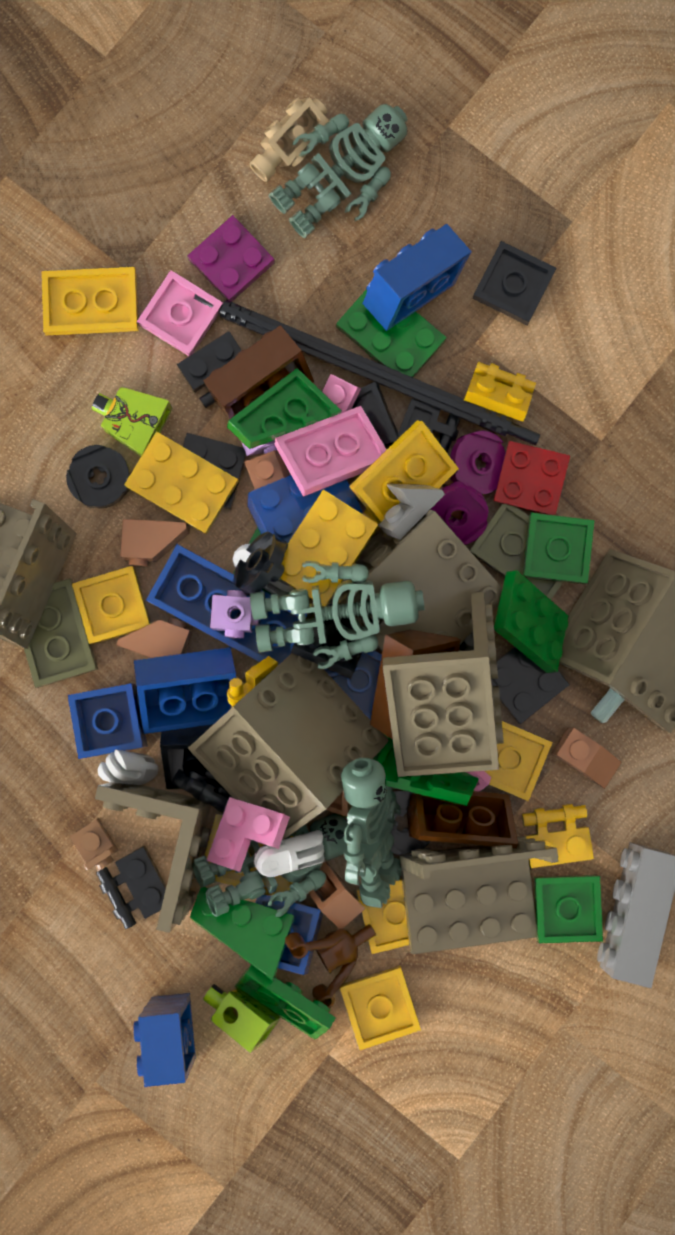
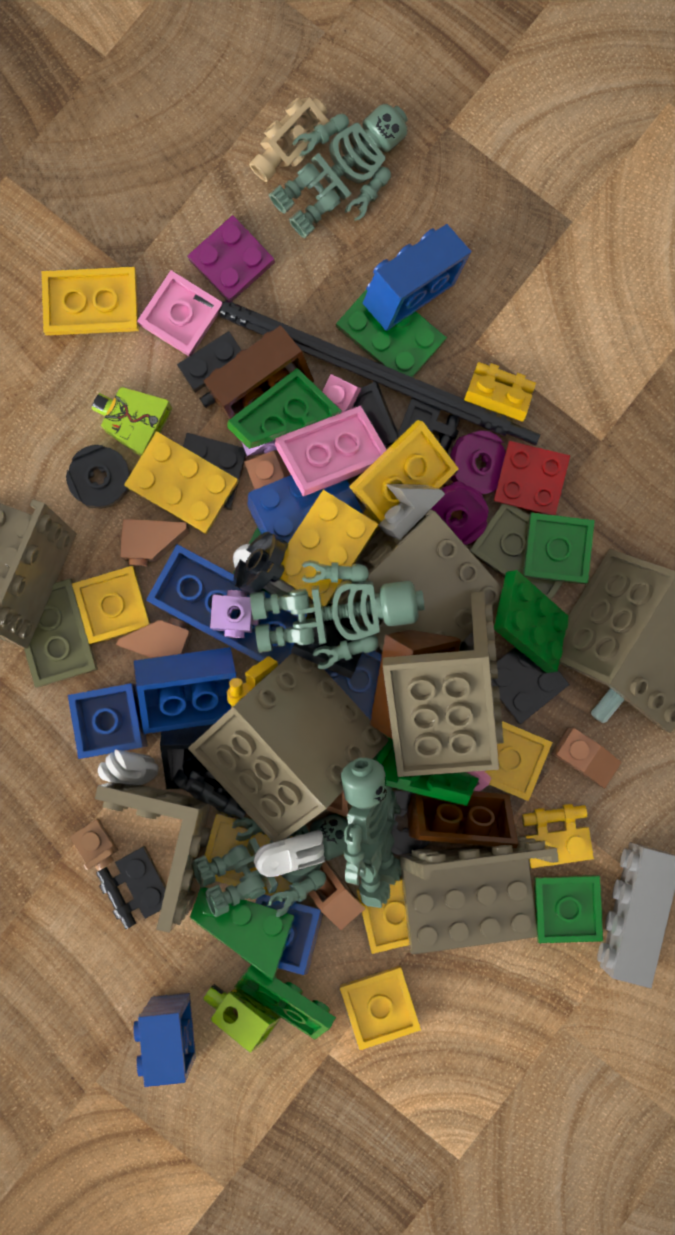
bright pink plate [206,797,290,872] -> none
reddish brown piece [285,924,376,1009] -> none
black plate [472,241,557,326] -> none

